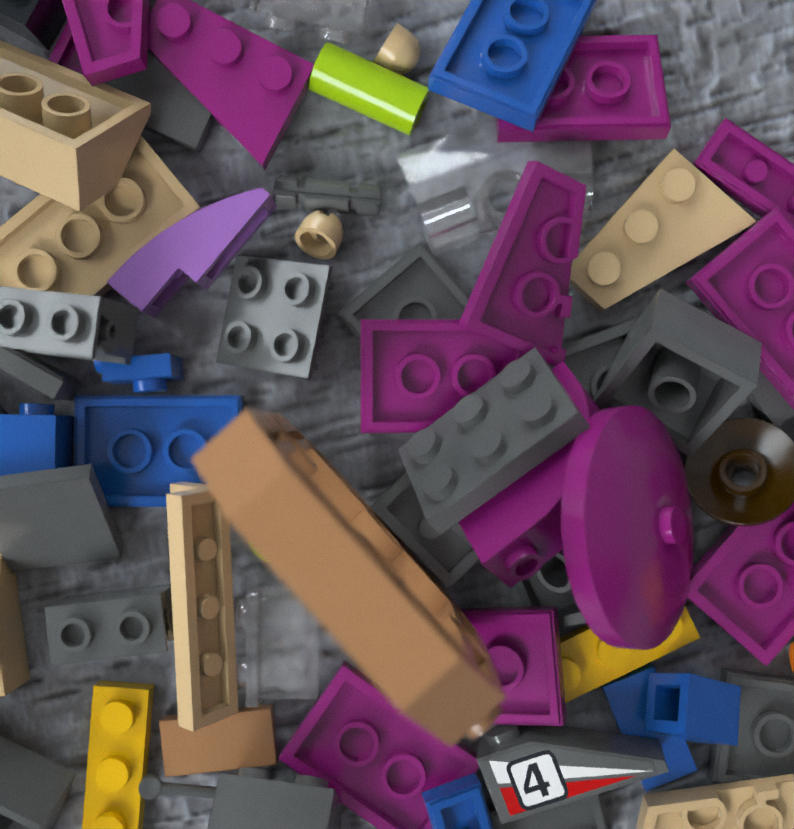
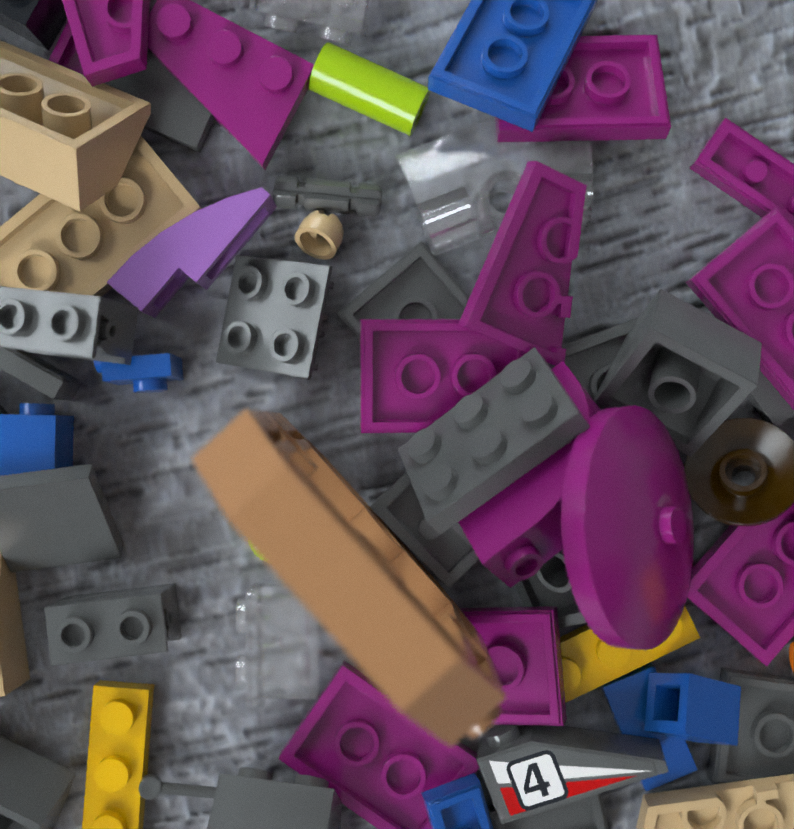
blue tile [74,395,244,507] -> none
medium nougat tile [159,703,279,777] -> none
tan fence [166,481,239,732] -> none
tan hinge [374,23,421,74] -> none
tan wing [570,148,757,312] -> none

